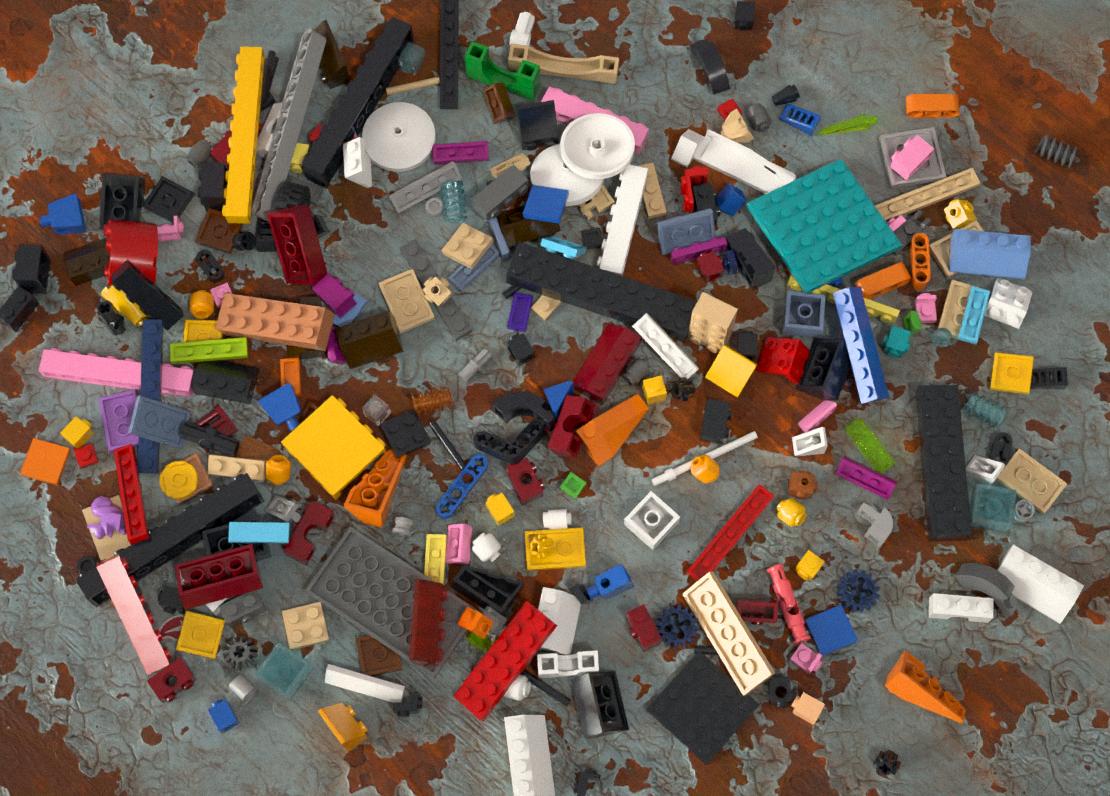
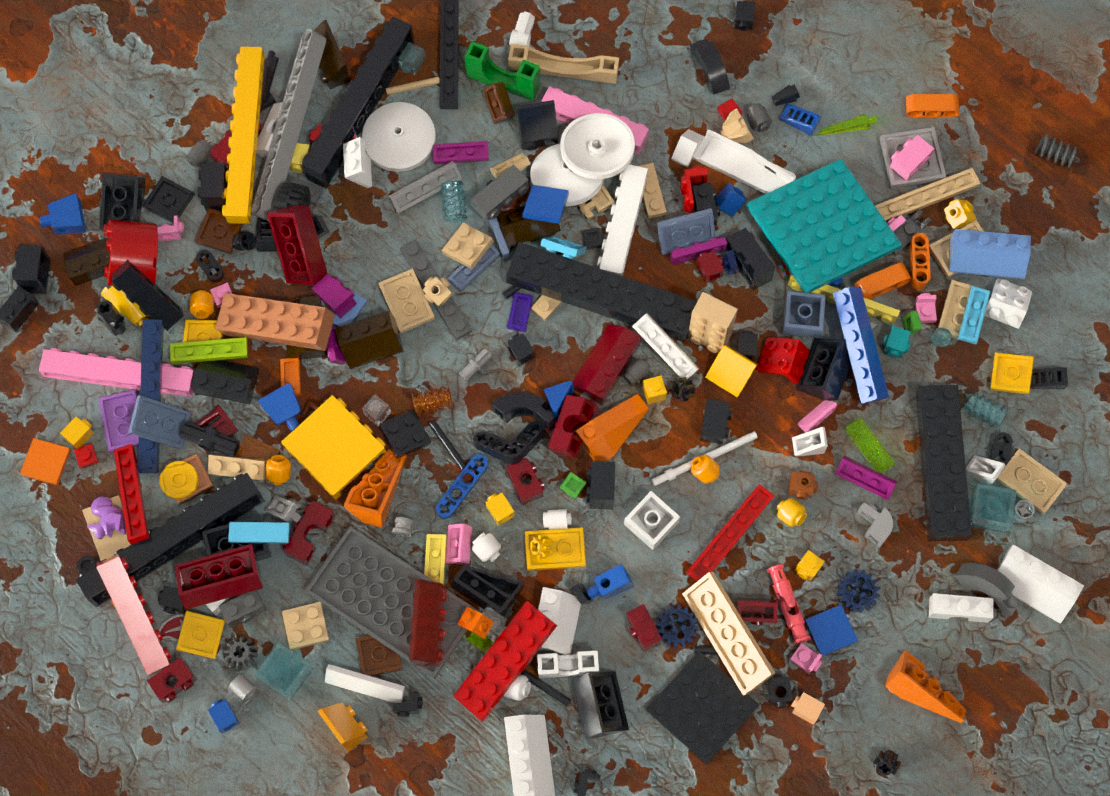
light grey tile [425,198,444,217] -> none
none -> black brick [586,461,615,510]

